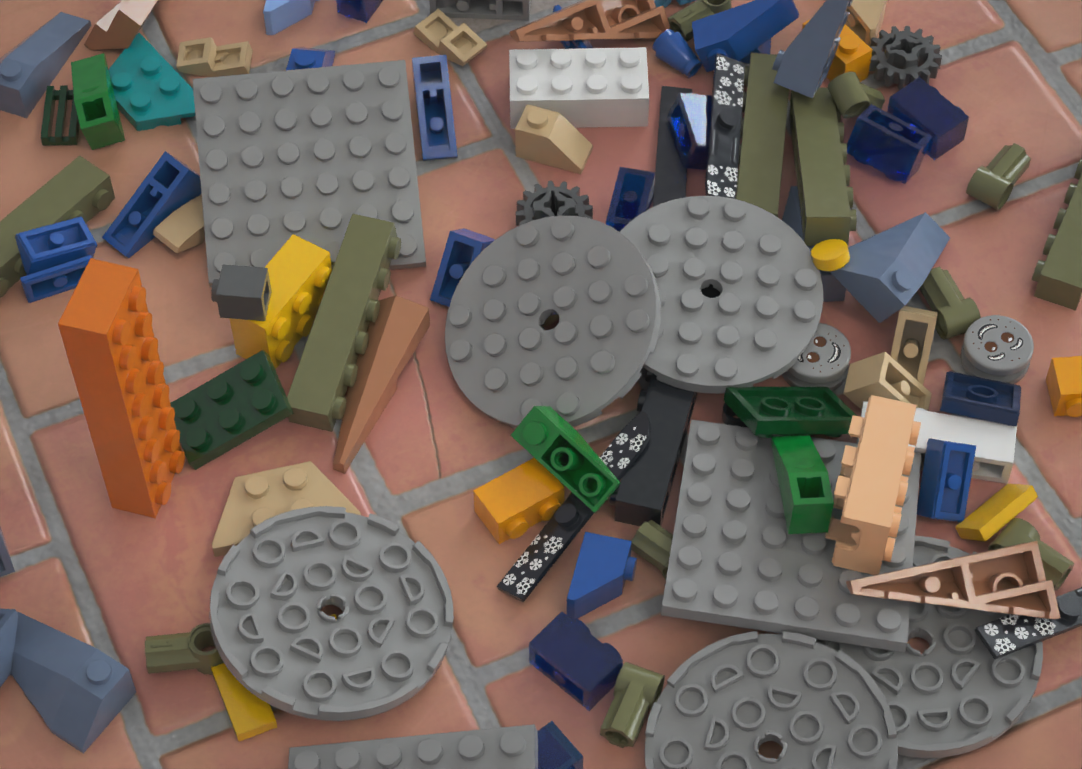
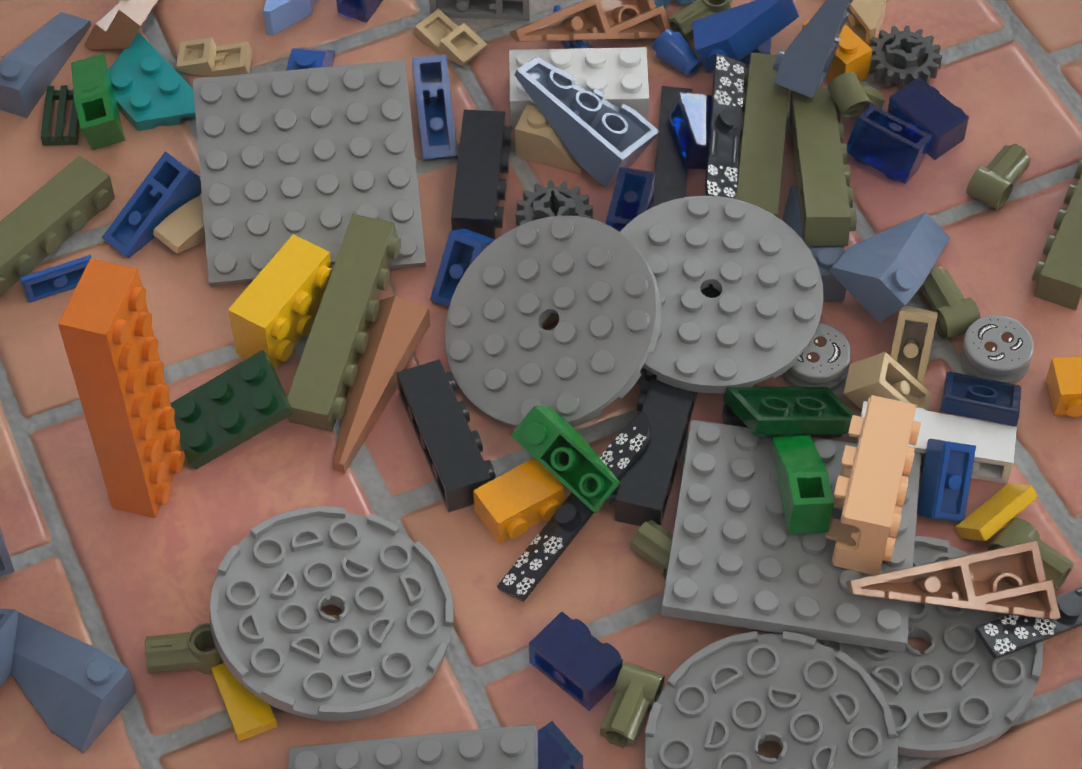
blue slope [15,216,97,275] -> none
dark grey brick [211,264,272,321] -> none
tan wing [212,461,361,557] -> none
blue slope [567,532,637,620] -> none
yellow tile [811,239,850,271] -> none
none -> black brick [397,359,496,513]
none -> black brick [451,109,512,239]
none -> sand blue wedge [514,57,660,188]

